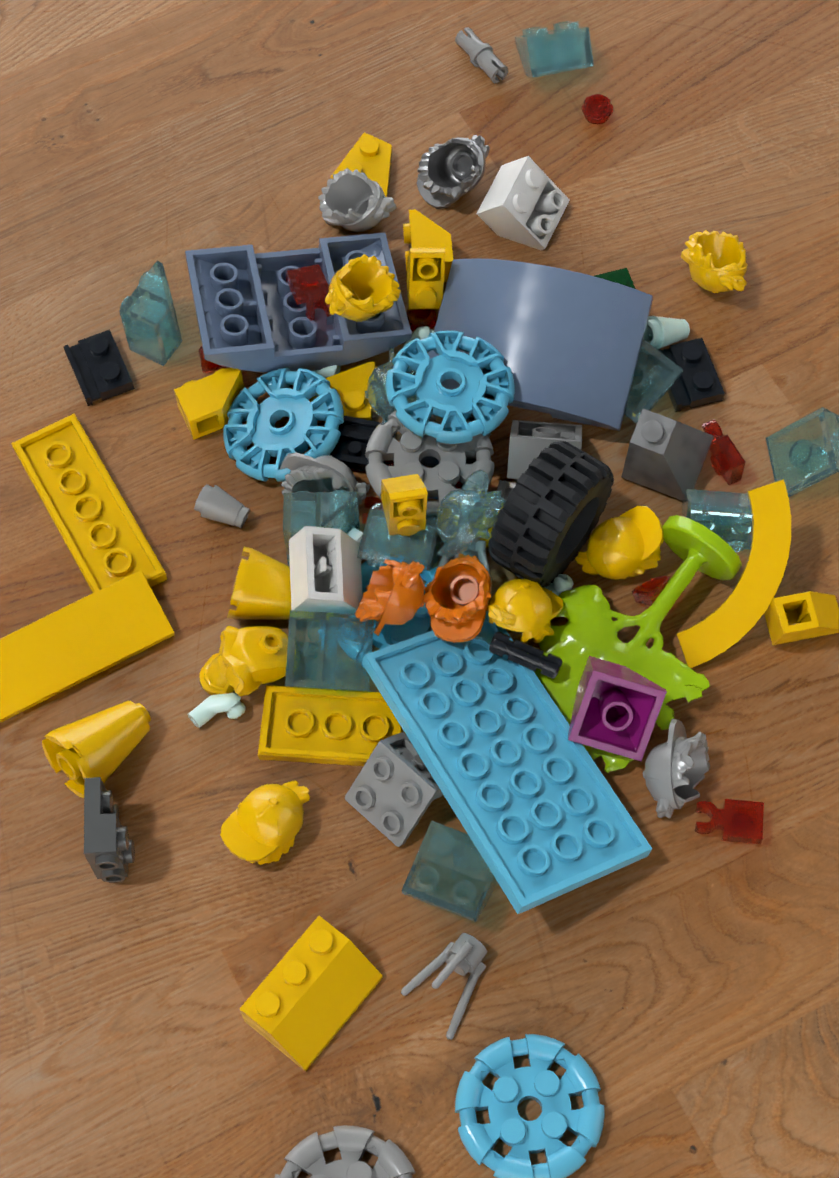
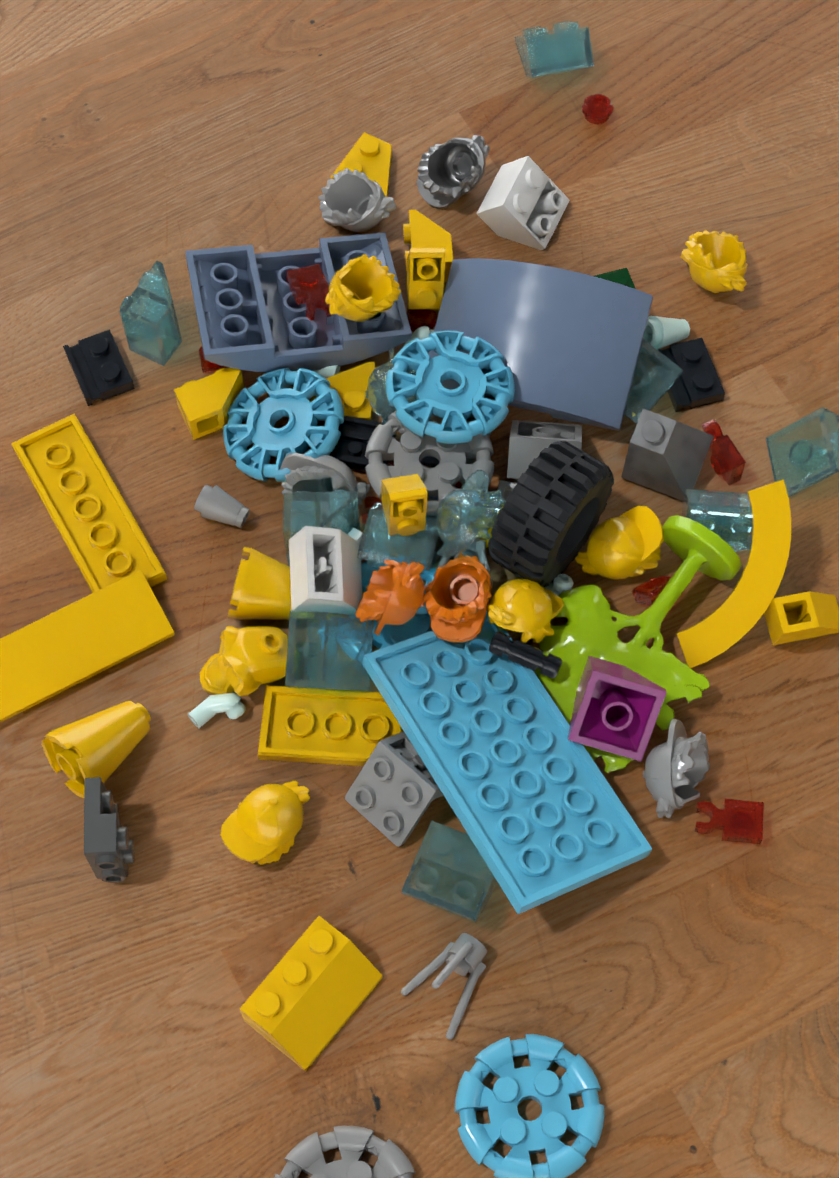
light grey pin [455,27,508,83] -> none

